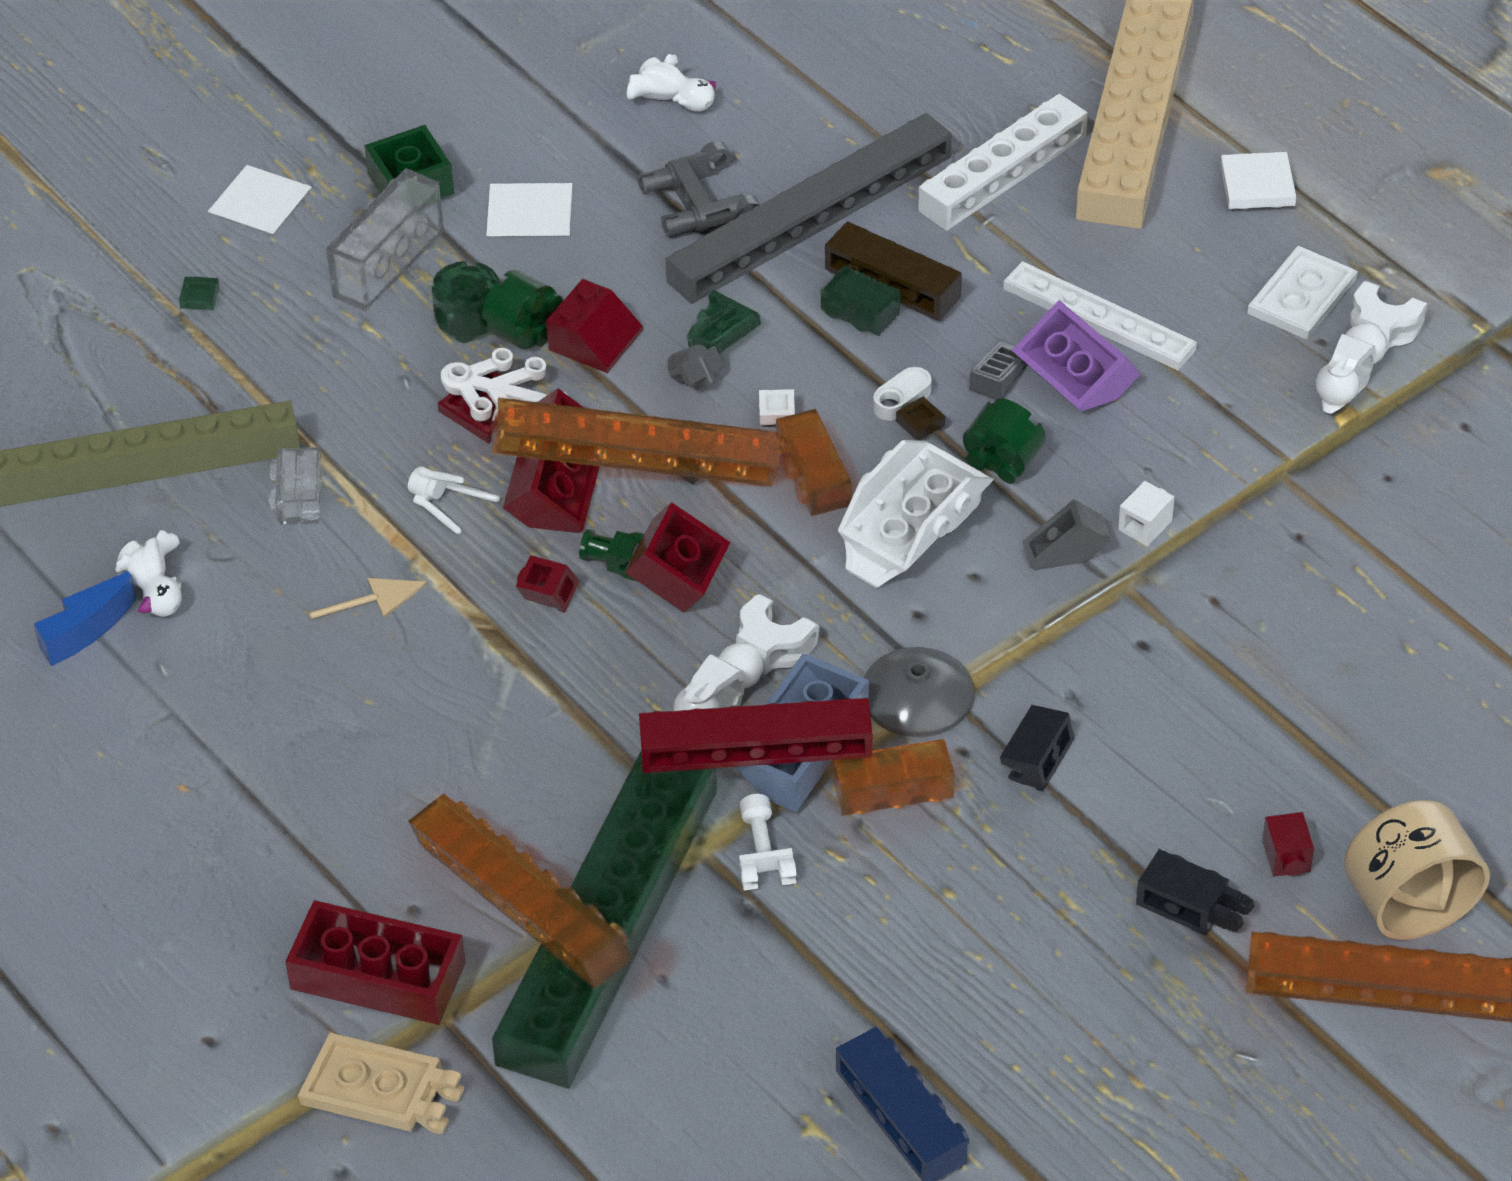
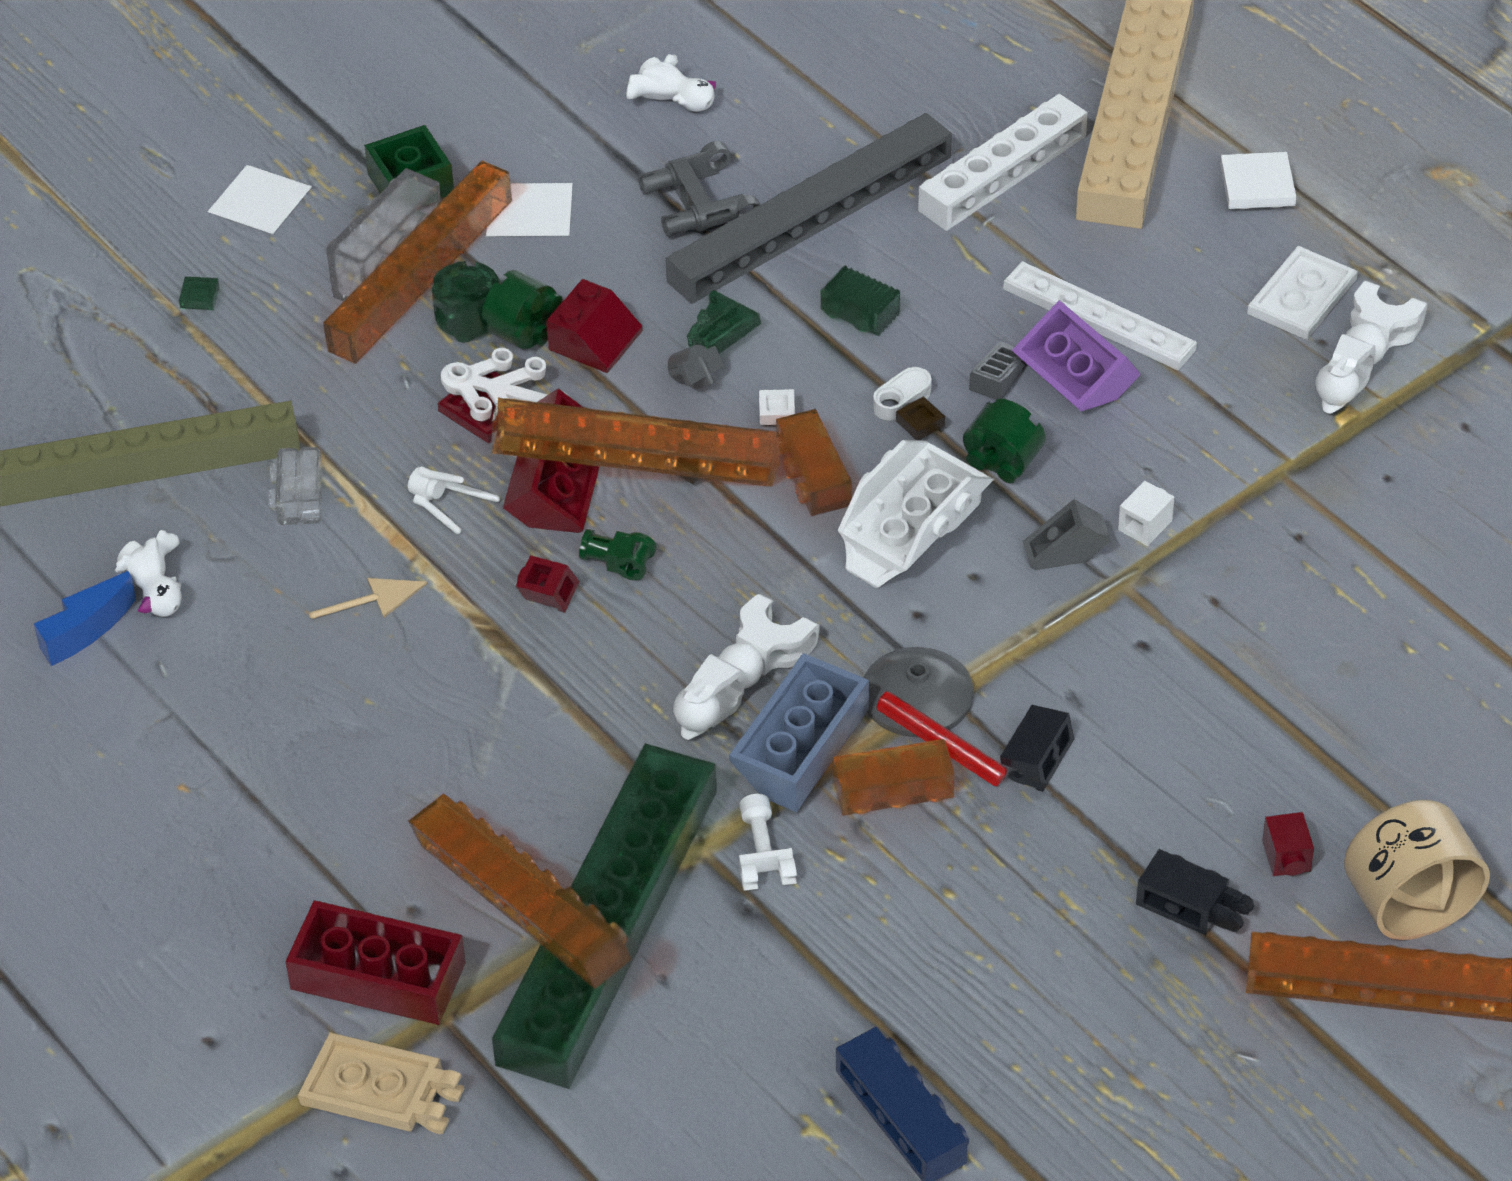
dark red brick [625,502,731,613] -> none
dark red brick [639,698,873,773] -> none
dark brown brick [825,221,962,321] -> none
none -> clear orange brick [323,160,512,364]
none -> red axle [876,691,1008,786]

